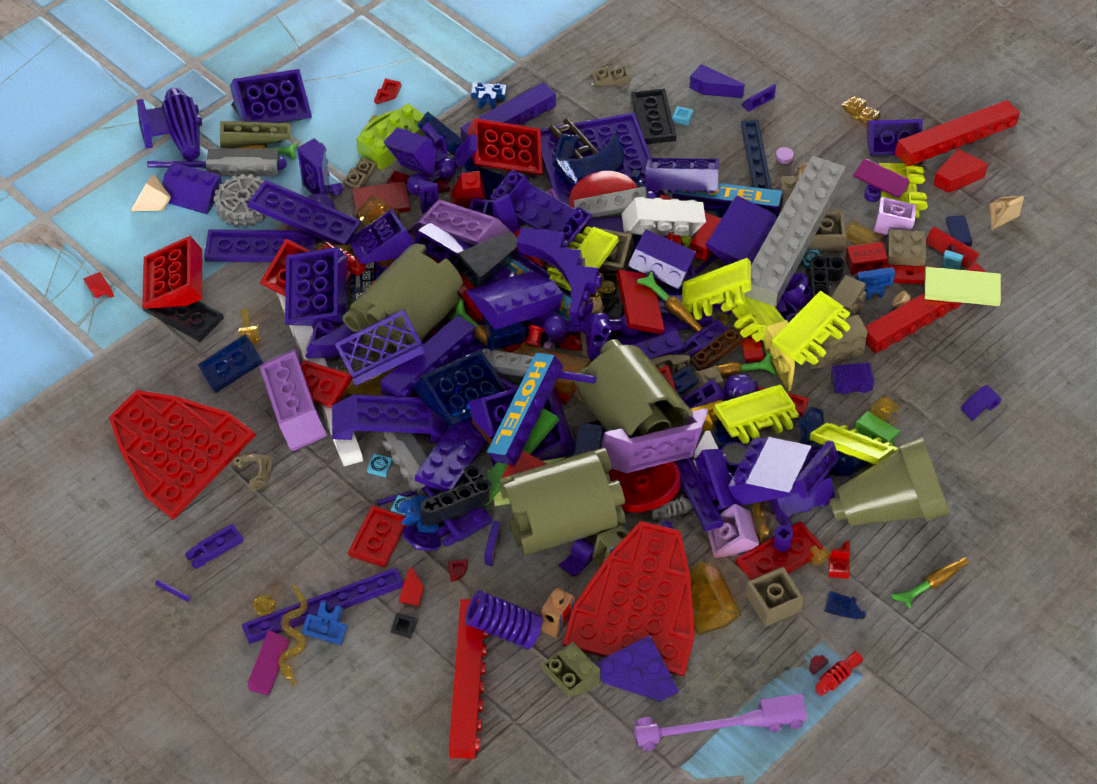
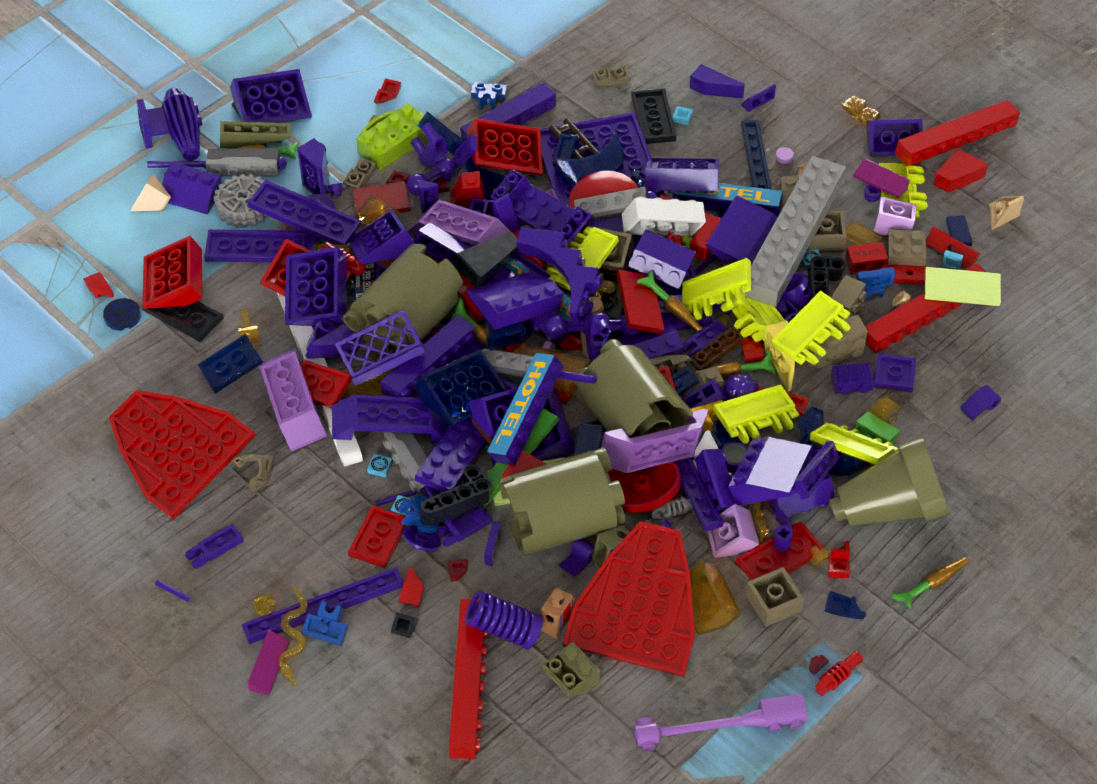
dark purple slope [383,127,436,178] -> none
red bush [524,325,545,348] -> none
dark purple plate [594,635,679,702] -> none
none -> clear blue tile [103,298,141,331]
none -> dark purple plate [874,353,916,392]

